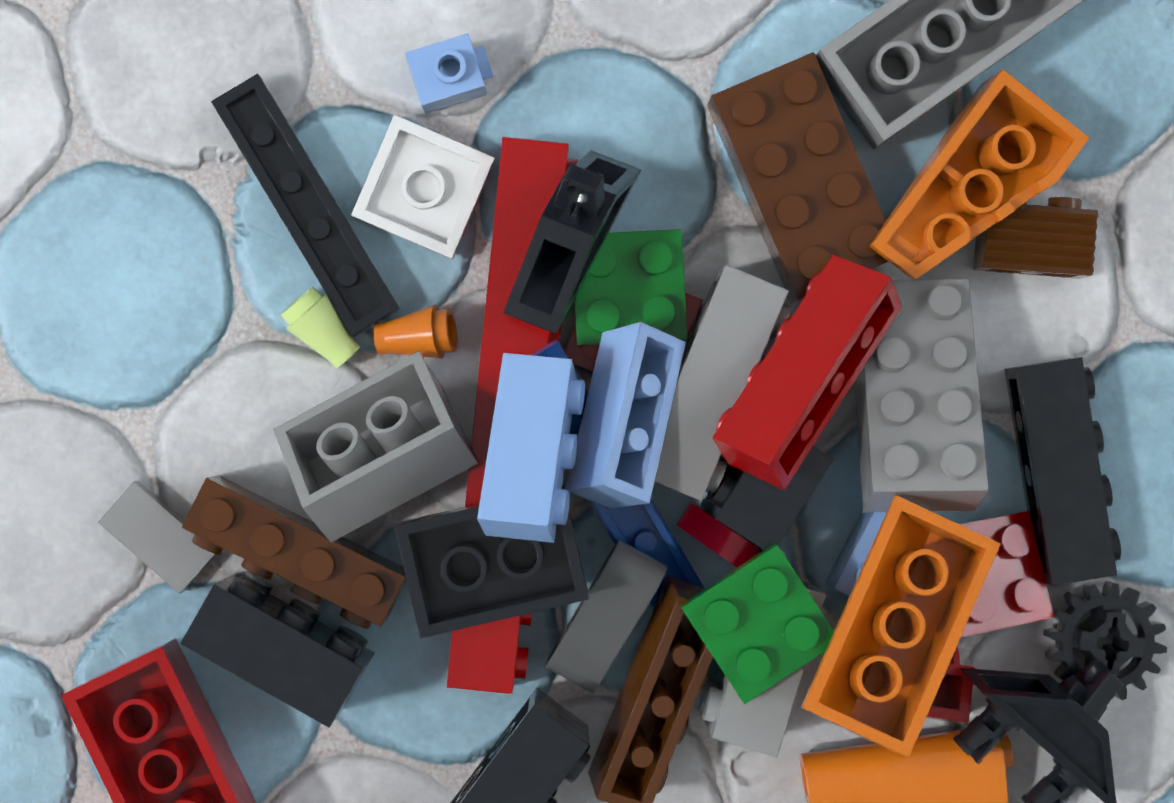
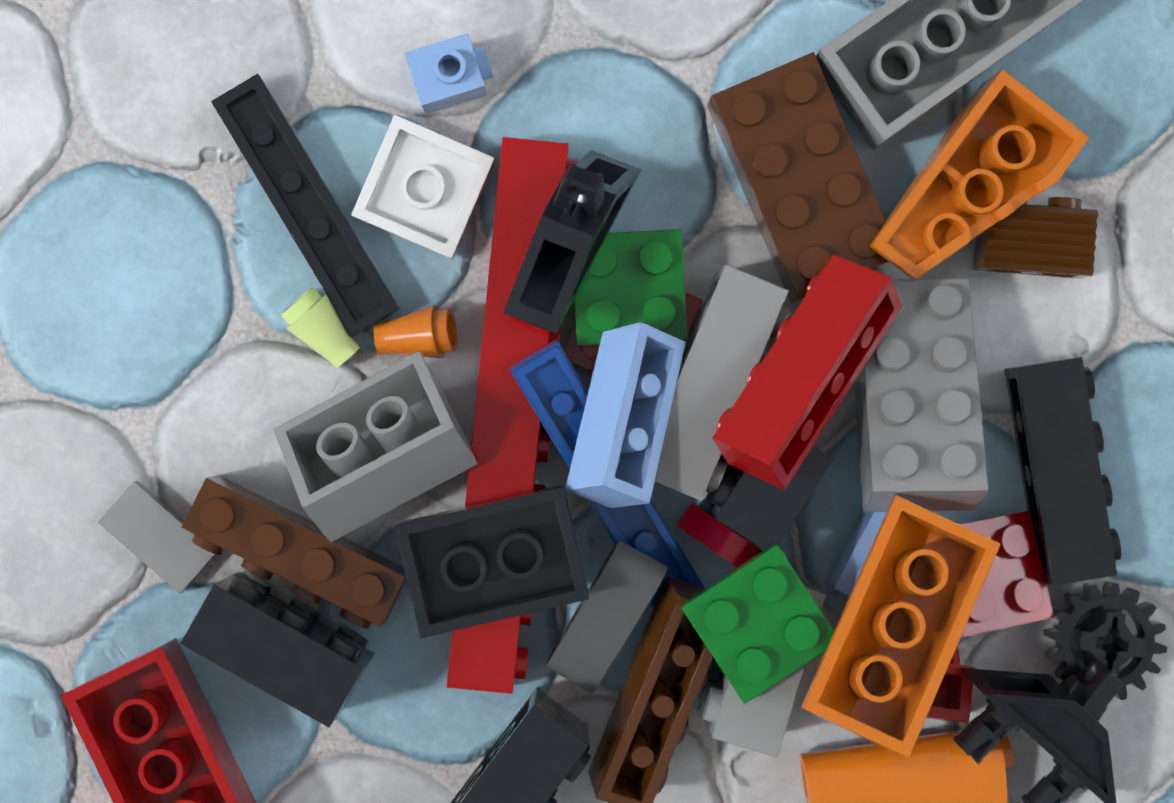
light blue brick [477,353,585,543] -> none

